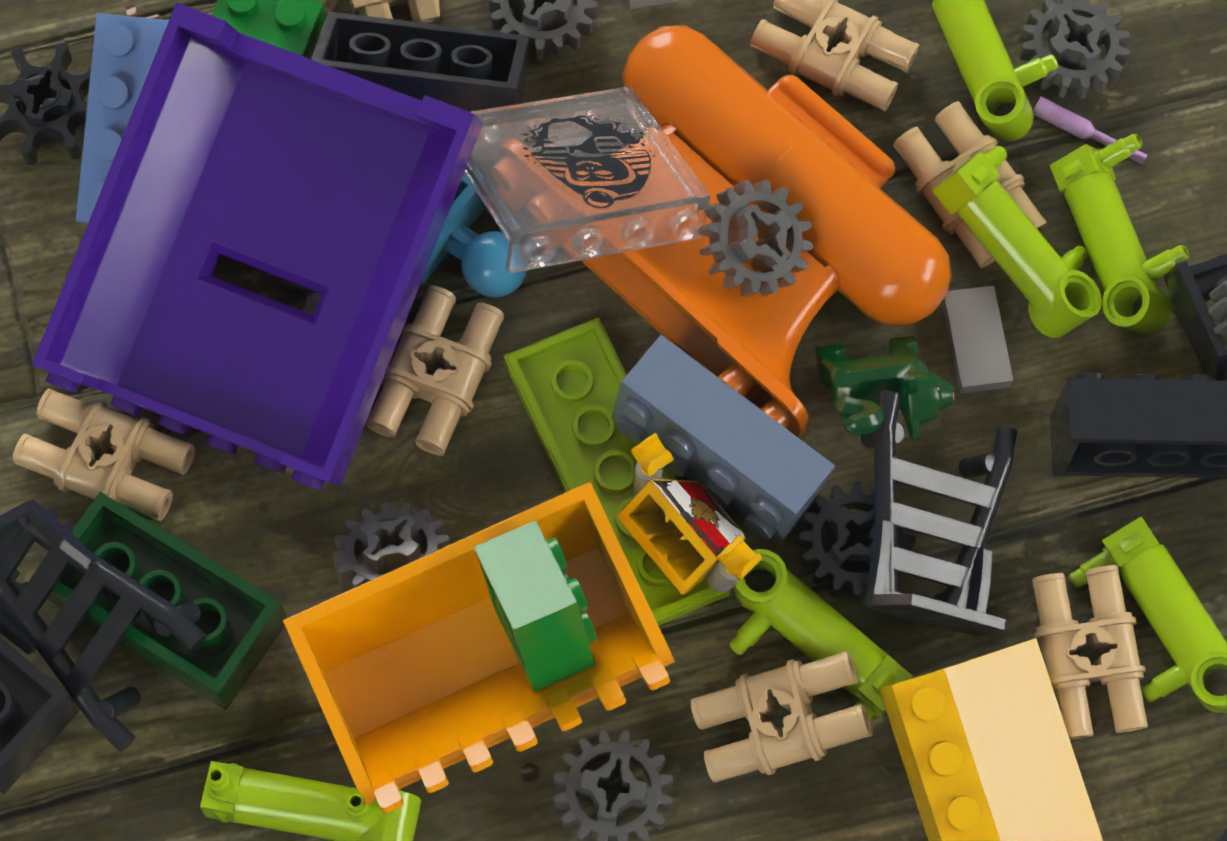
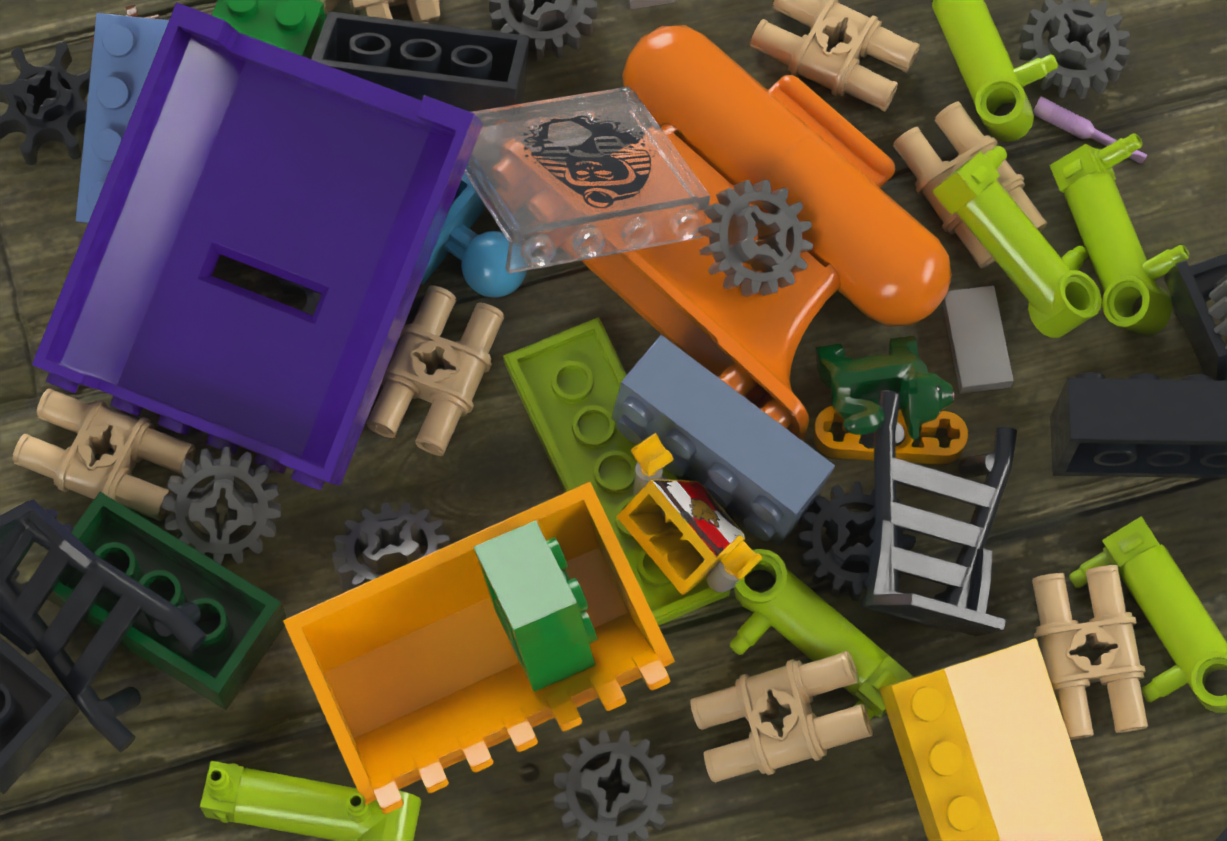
none -> dark grey gear [162,447,281,565]
none -> light orange beam [813,406,968,465]

